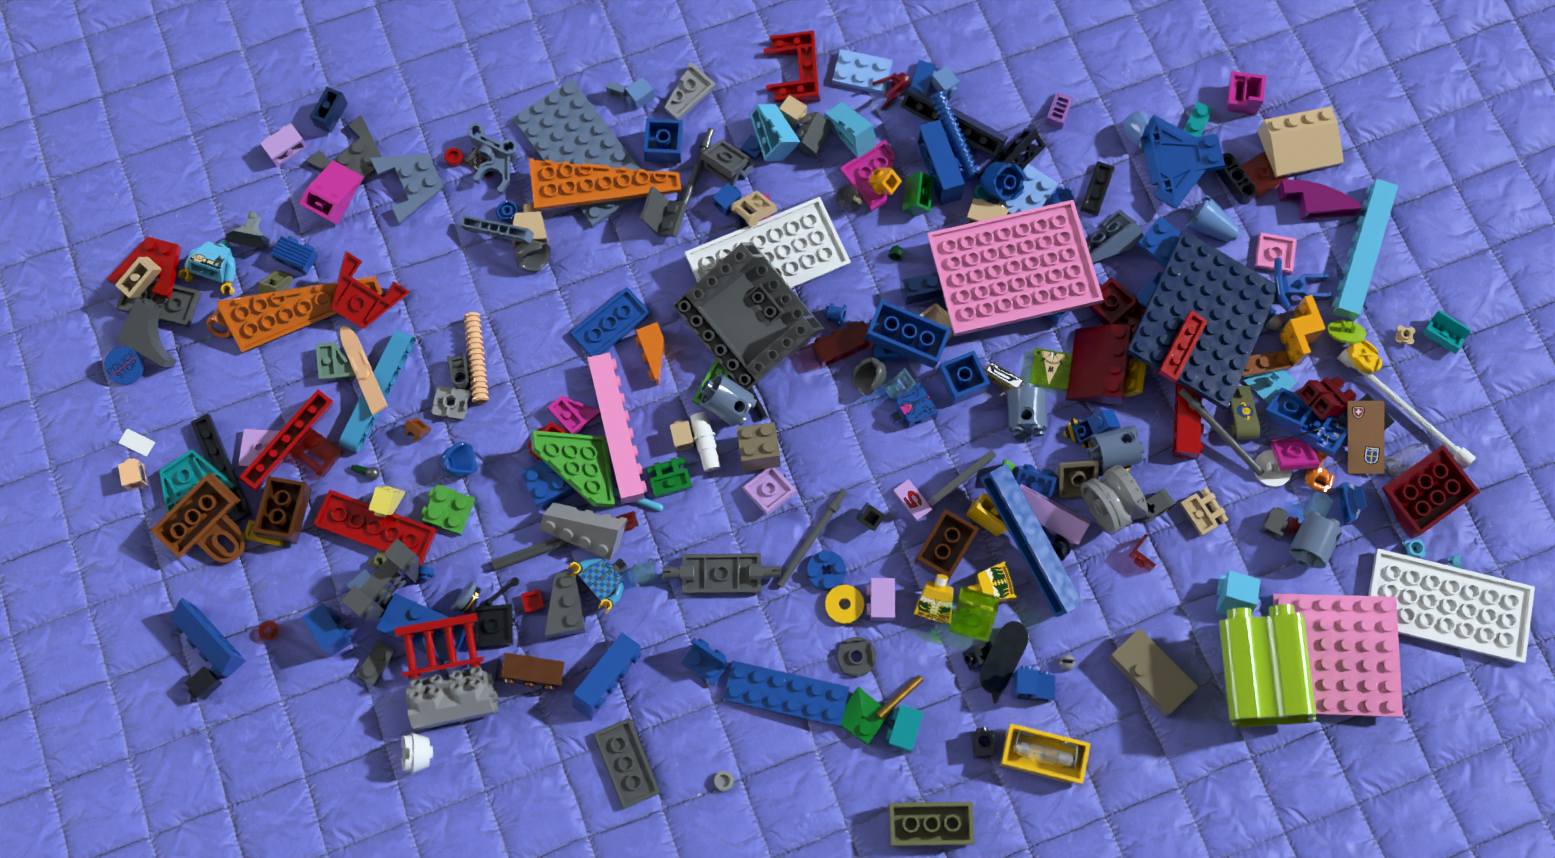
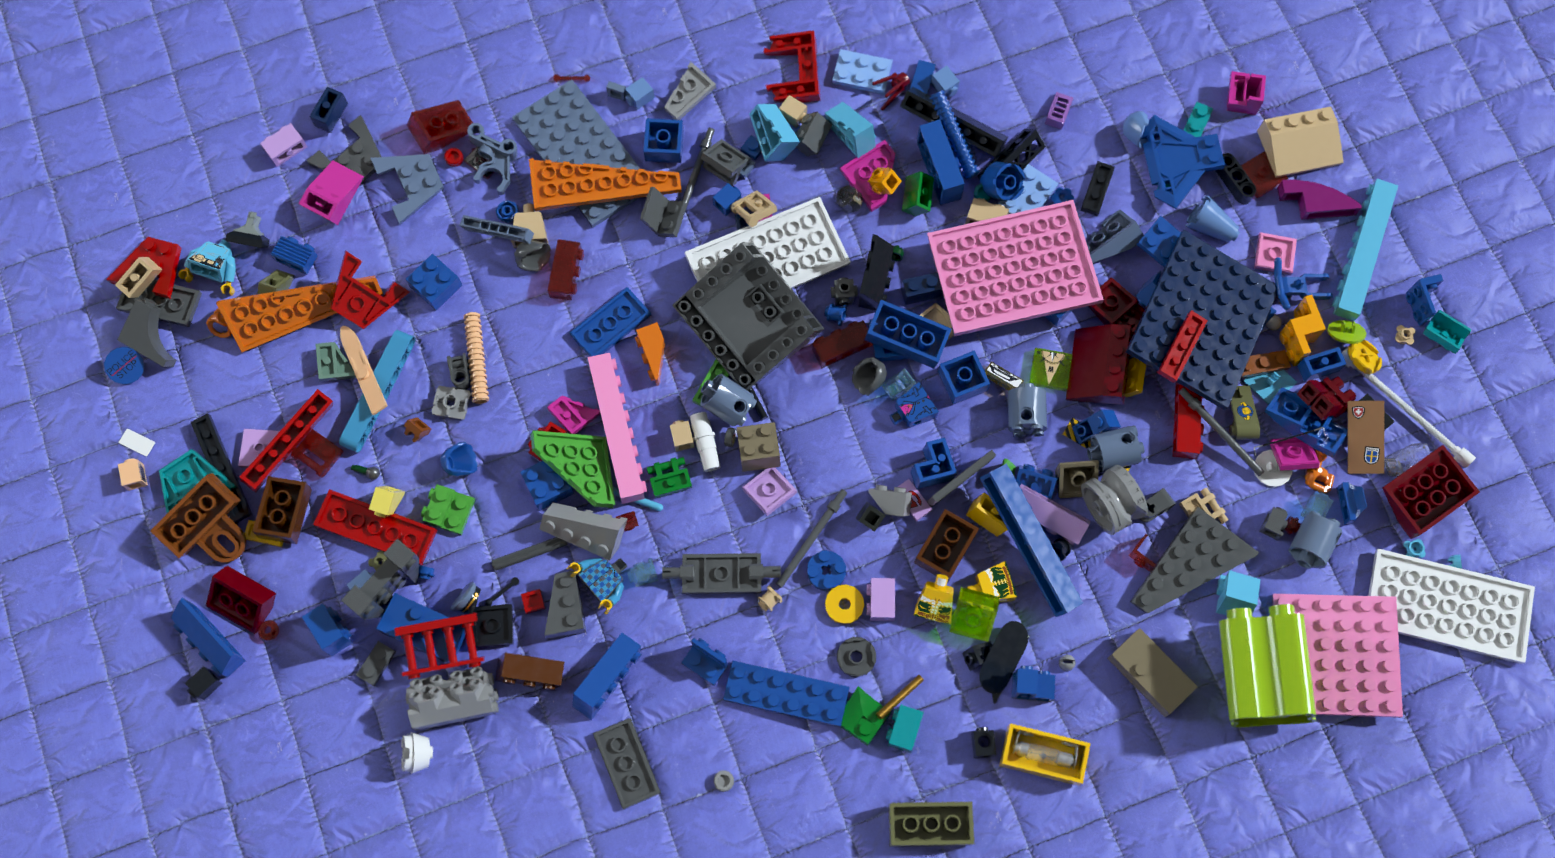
none -> dark red slope [206,566,276,634]
none -> blue brick [406,253,463,311]
none -> clear red slope [407,100,473,154]
none -> clear red brick [547,239,584,301]
none -> clear red hinge [553,74,590,82]
none -> dark grey tile [724,427,737,447]
none -> tan brick [758,586,783,612]
none -> dark grey brick [831,277,858,306]
none -> black wedge [858,234,895,311]
none -> light grey slope [869,485,912,517]
none -> blue brick [910,438,957,490]
none -> dark grey wing [1130,507,1259,613]
none -> blue brick [1297,347,1346,382]
none -> blue bracket [1406,274,1444,326]

